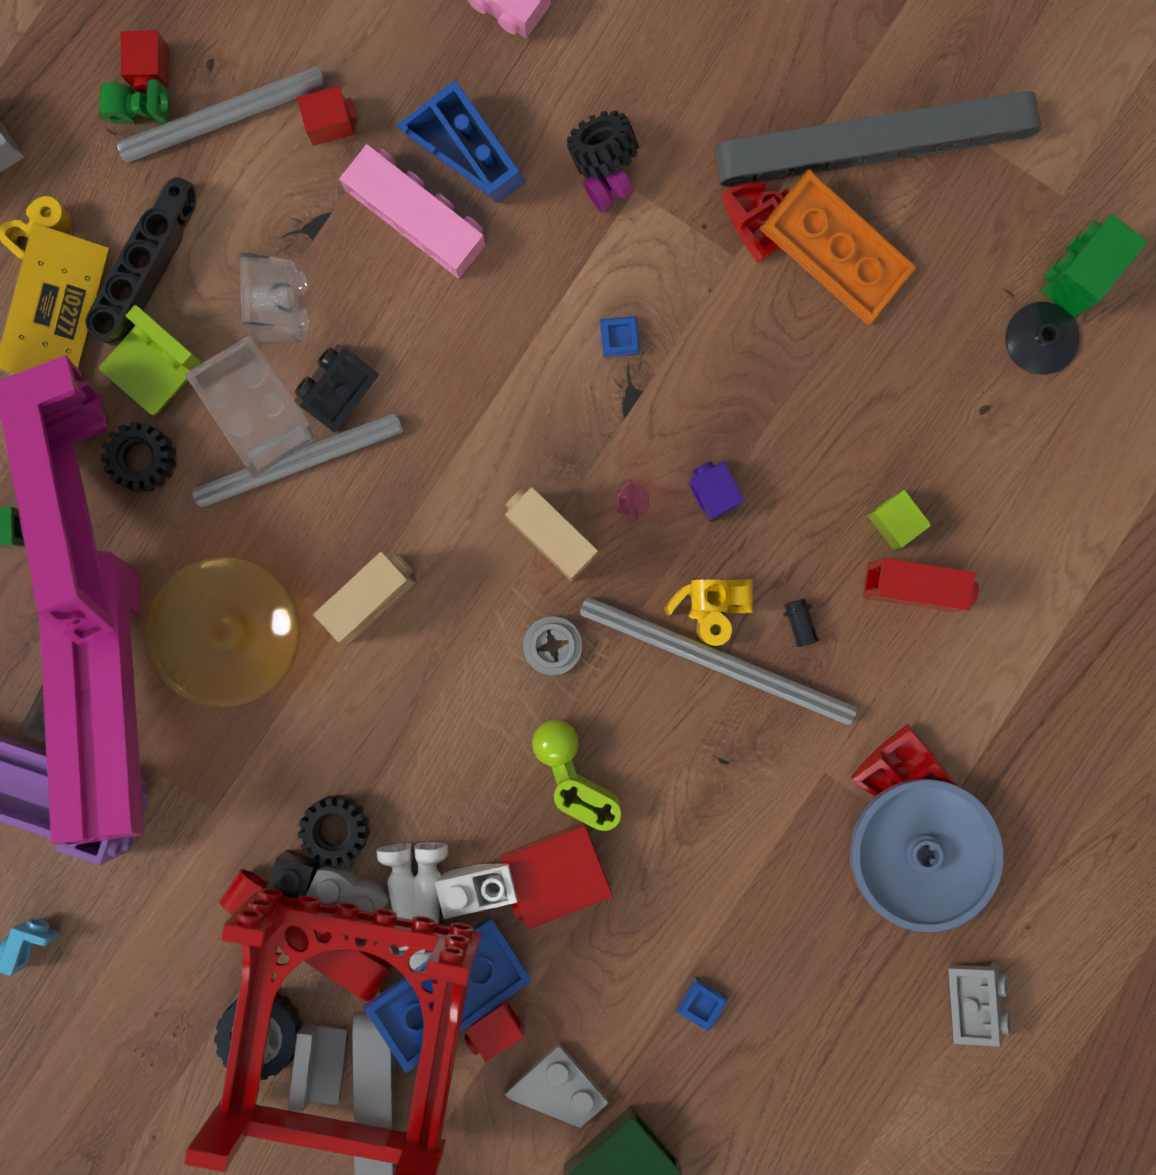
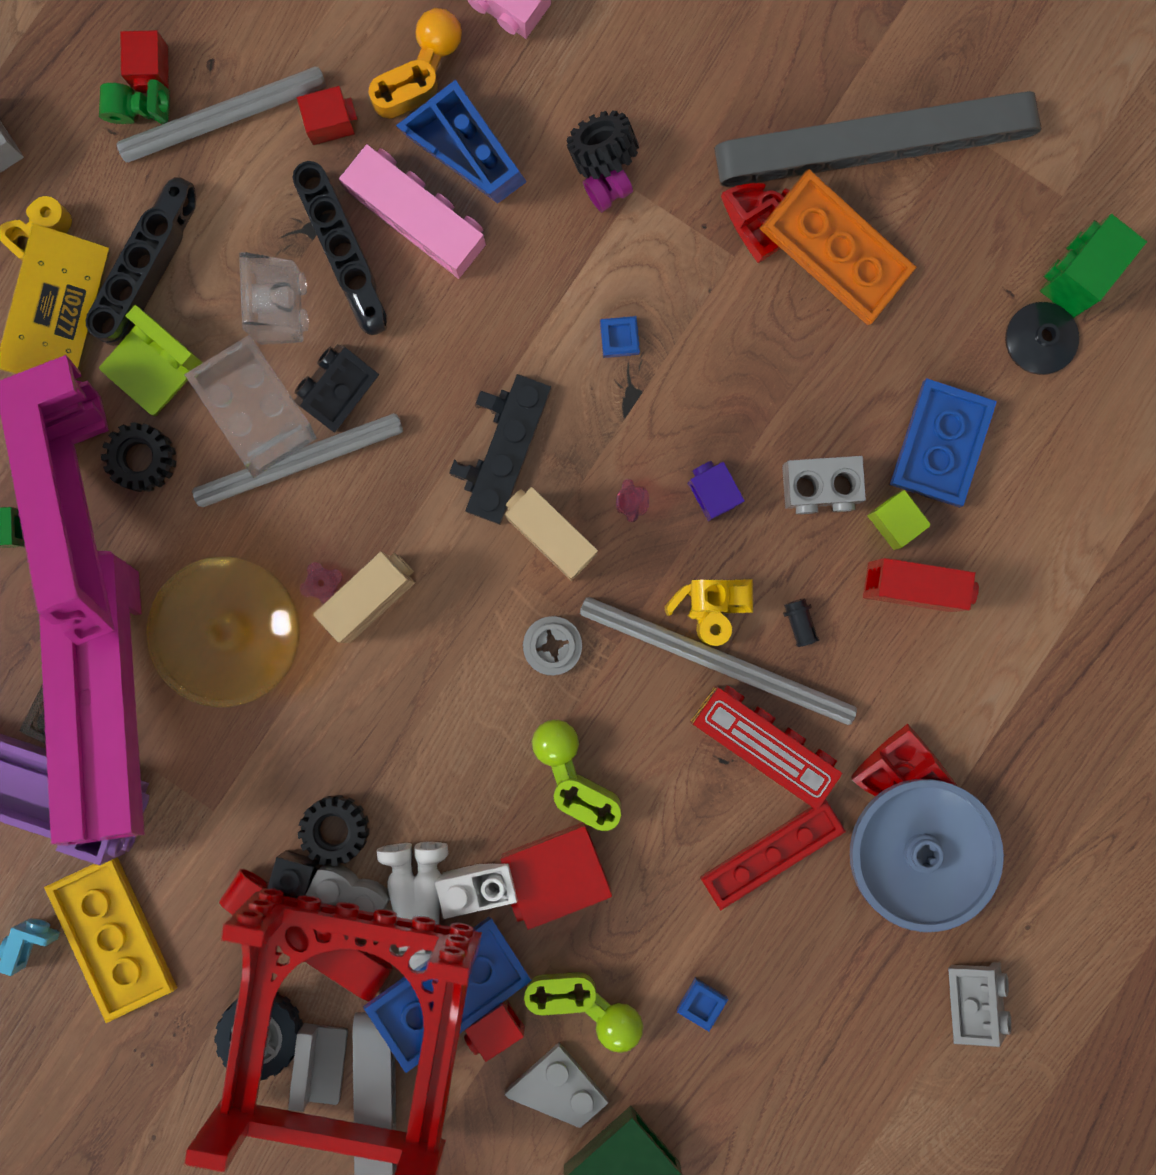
none -> yellow tile [44,857,177,1023]
none -> black piece [292,161,387,335]
none -> clear pink plate [300,562,342,604]
none -> light orange beam [368,8,462,119]
none -> black hinge [449,374,552,525]
none -> lime beam [524,972,643,1053]
none -> red brick [690,685,843,811]
none -> red tile [700,799,846,911]
none -> light grey brick [782,456,866,514]
none -> blue plate [890,378,997,508]

